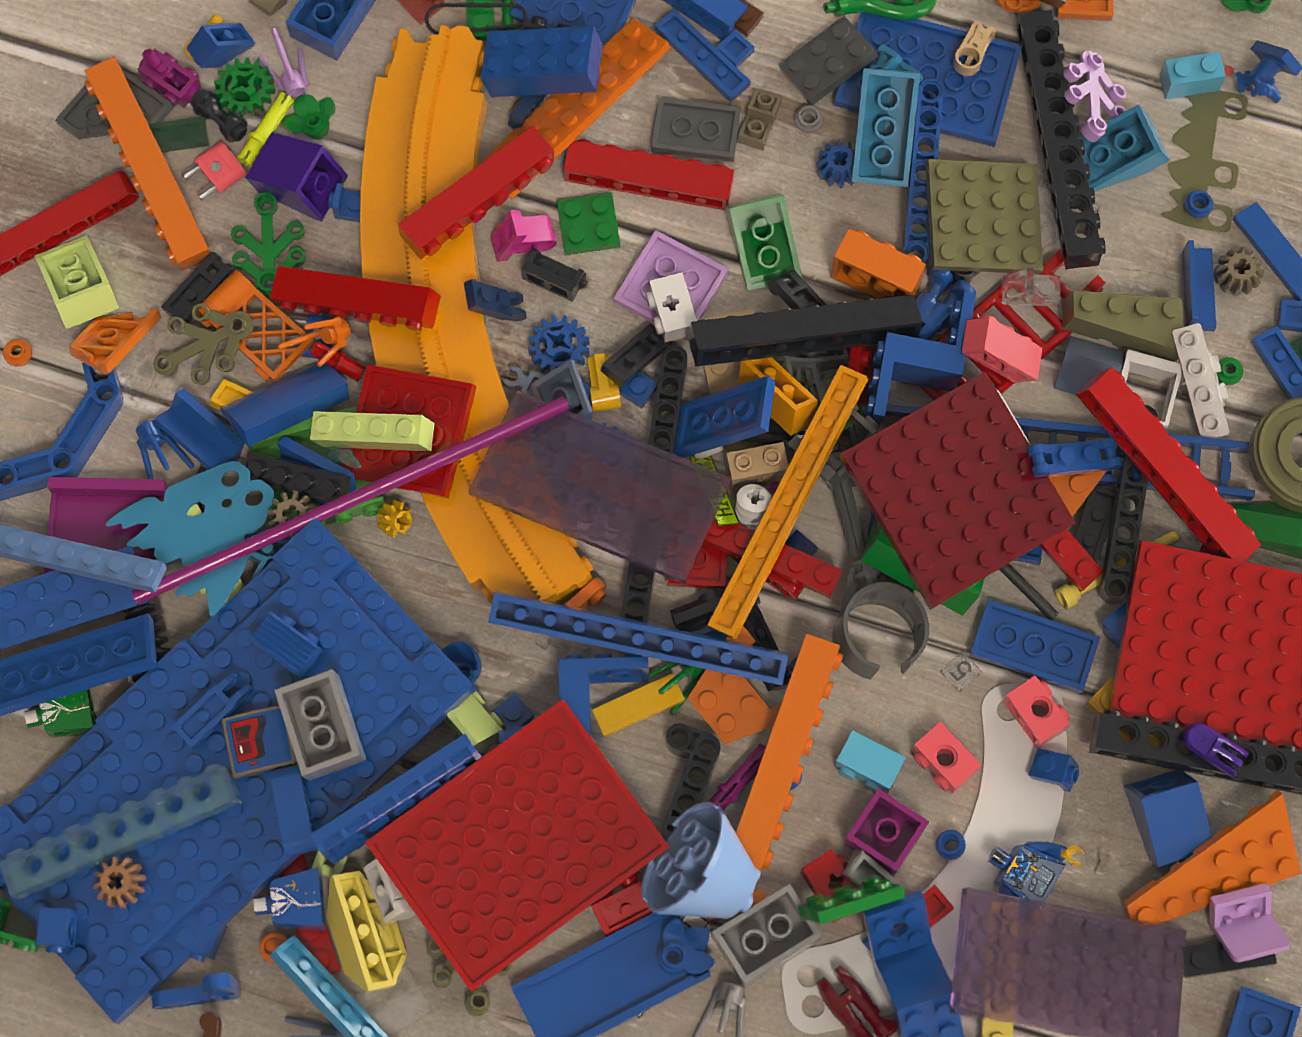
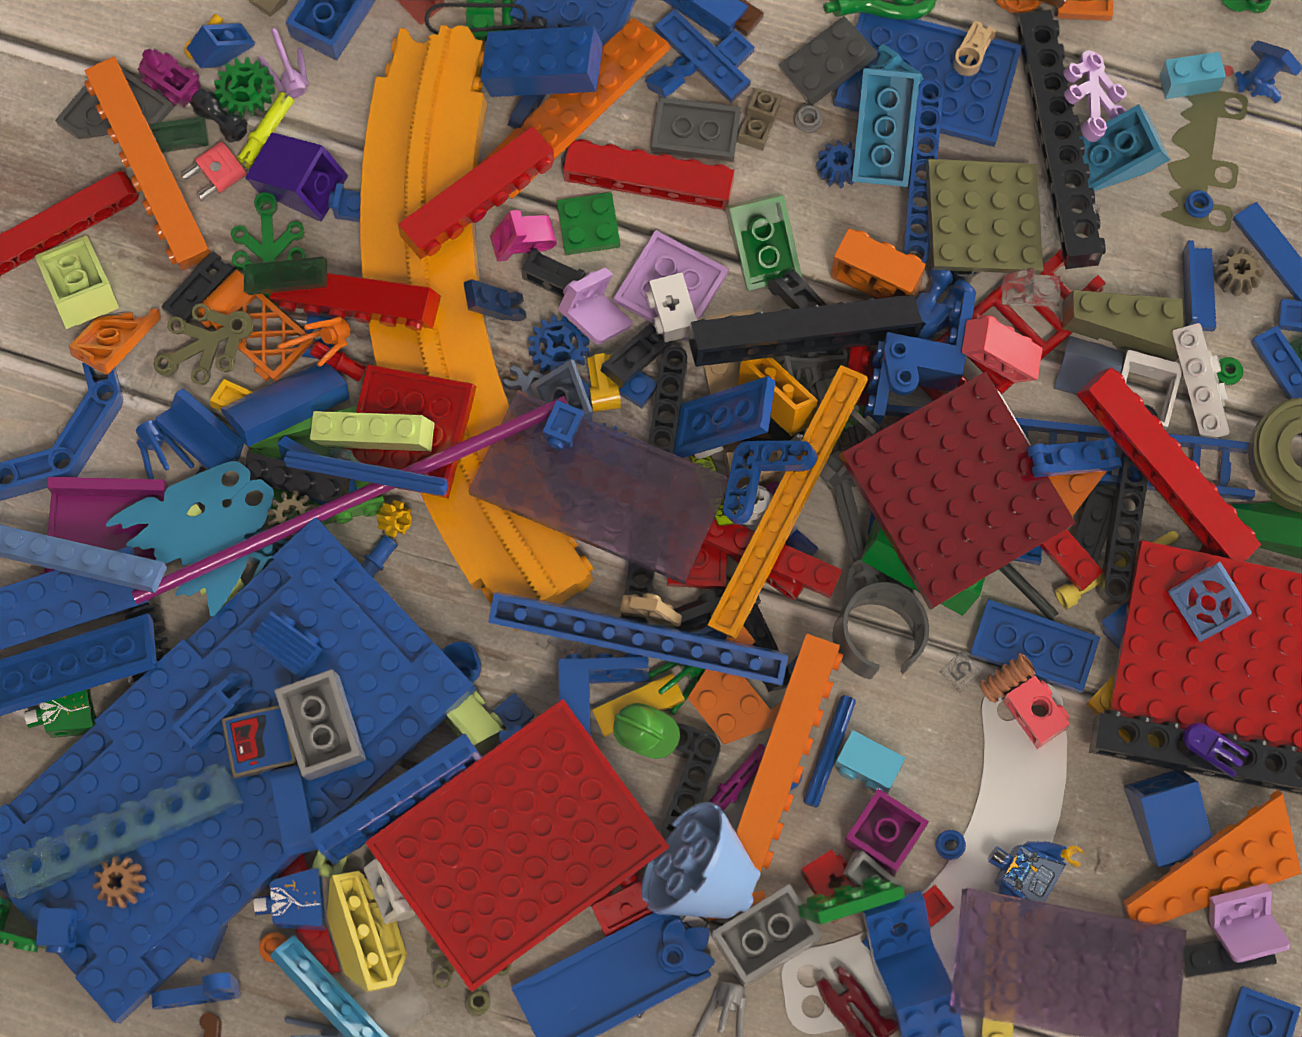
orange plate [3,339,32,367] -> none
green plate [282,94,335,139] -> none
orange plate [565,577,607,610] -> none
coral brick [912,721,981,794] -> none
blue bracket [1028,748,1079,792] -> none
none -> clear green plate [244,256,327,295]
none -> blue axle [284,450,448,496]
none -> blue axle [361,535,398,577]
none -> blue bracket [542,400,584,450]
none -> lavender bracket [558,267,633,345]
none -> bright green piece [613,703,680,759]
none -> tan hinge [619,594,682,627]
none -> blue plate [645,56,696,98]
none -> blue beam [723,441,817,525]
none -> blue axle [804,695,856,808]
none -> blue plate [883,337,919,396]
none -> nougat piece [980,653,1036,703]
none -> medium blue piece [1168,562,1252,642]

